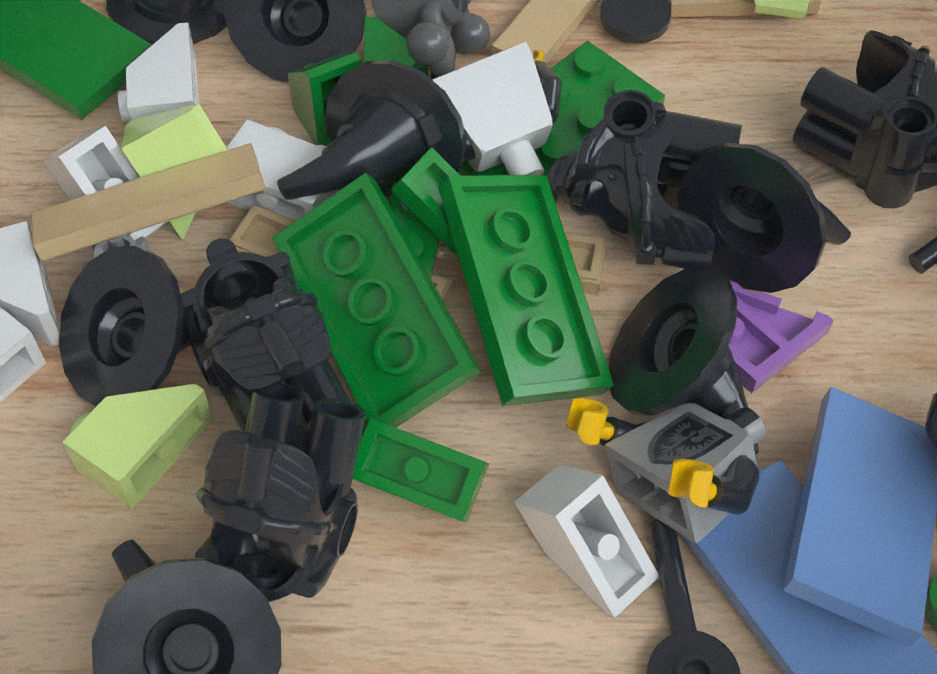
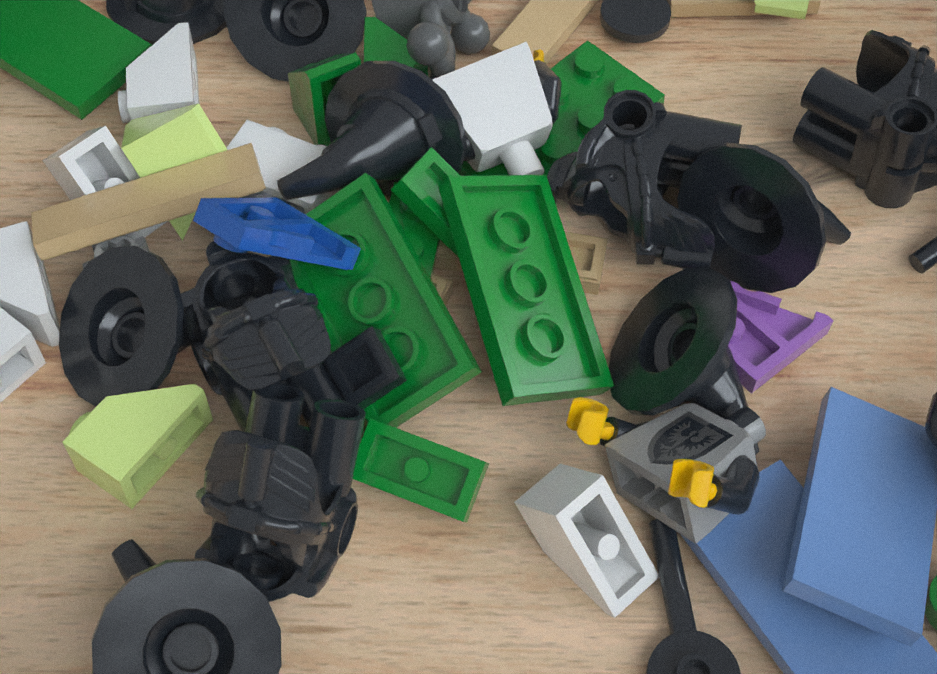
none -> blue wing [193,197,361,270]
none -> black tile [324,326,407,410]

